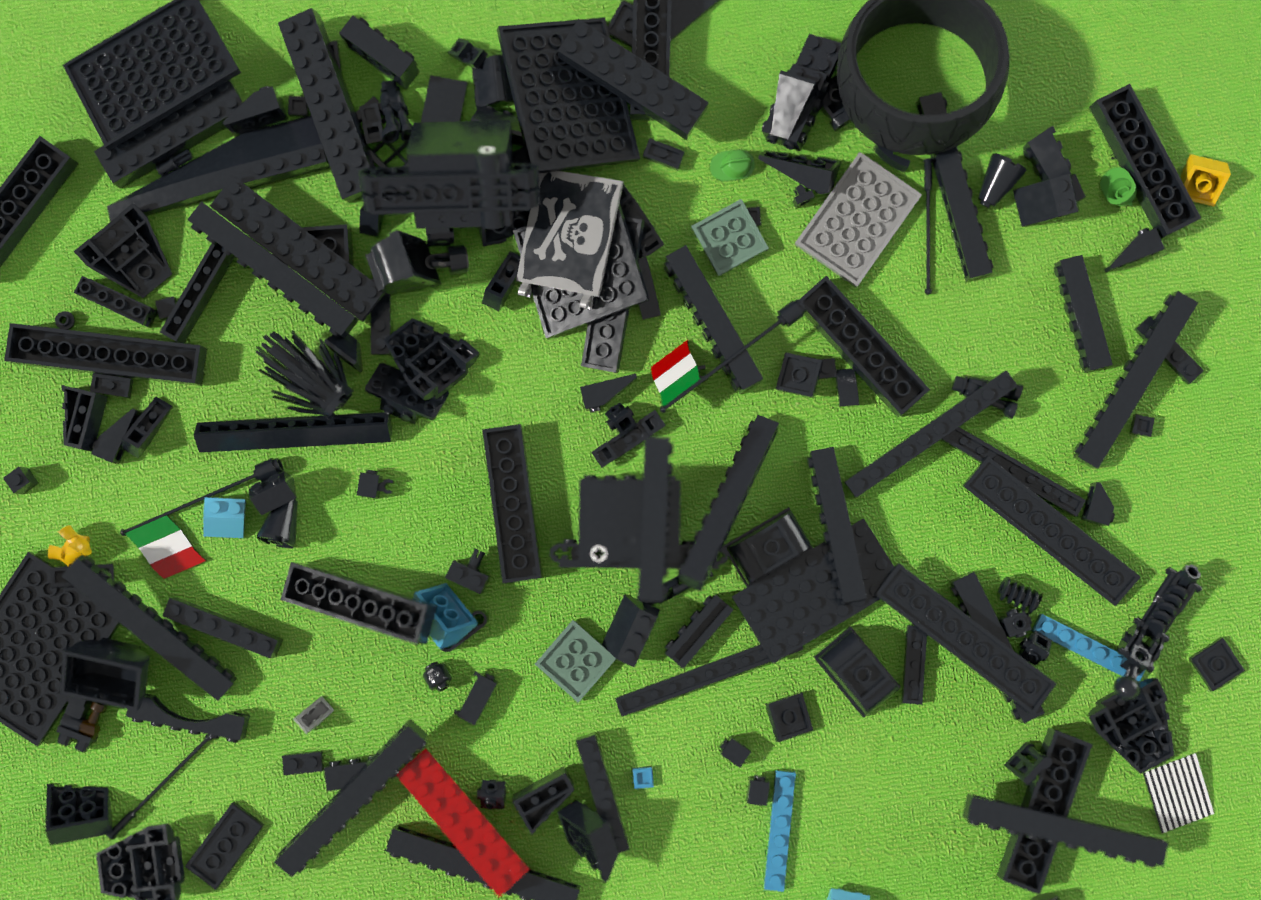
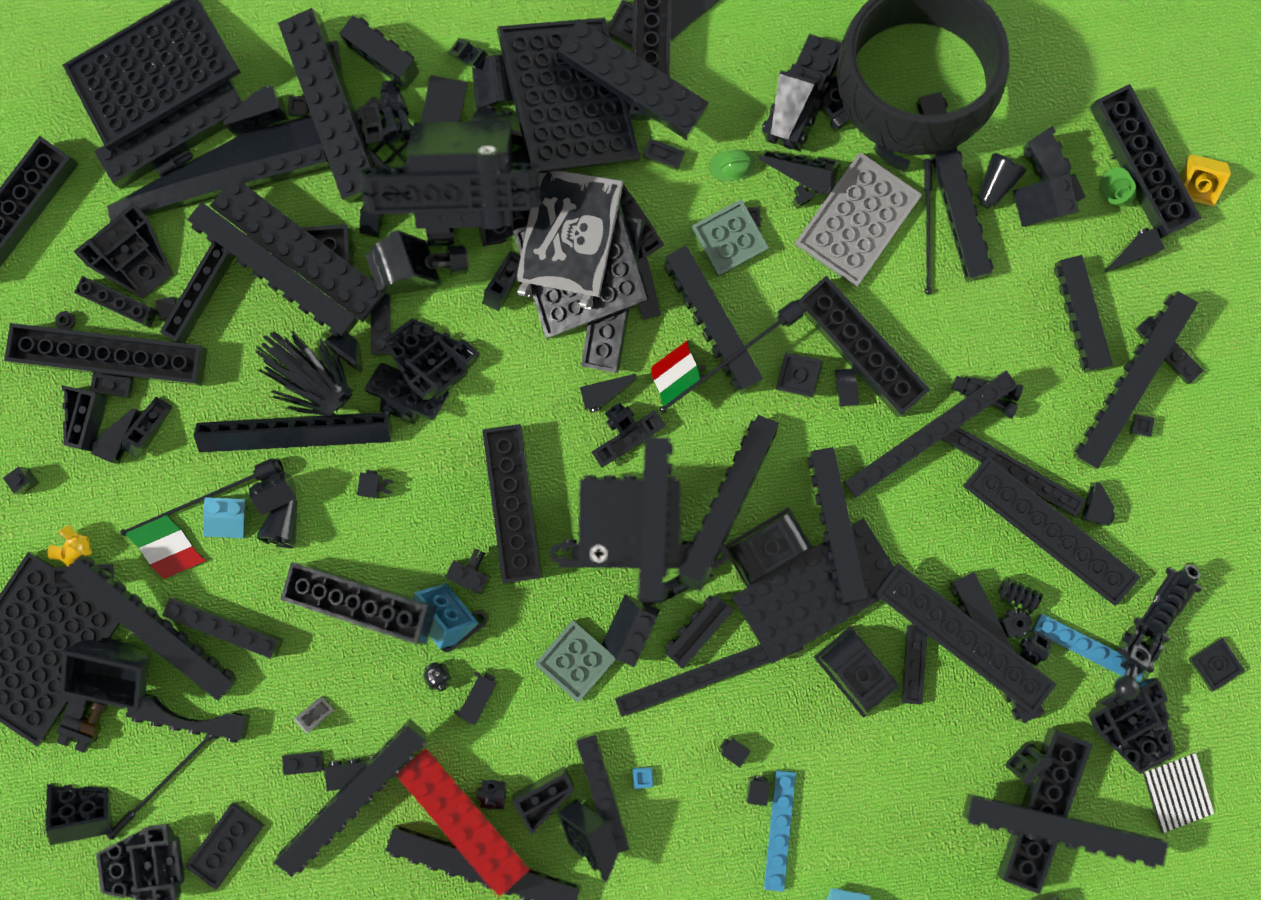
black hinge [765,692,813,742] -> none
black plate [819,358,836,379] -> none

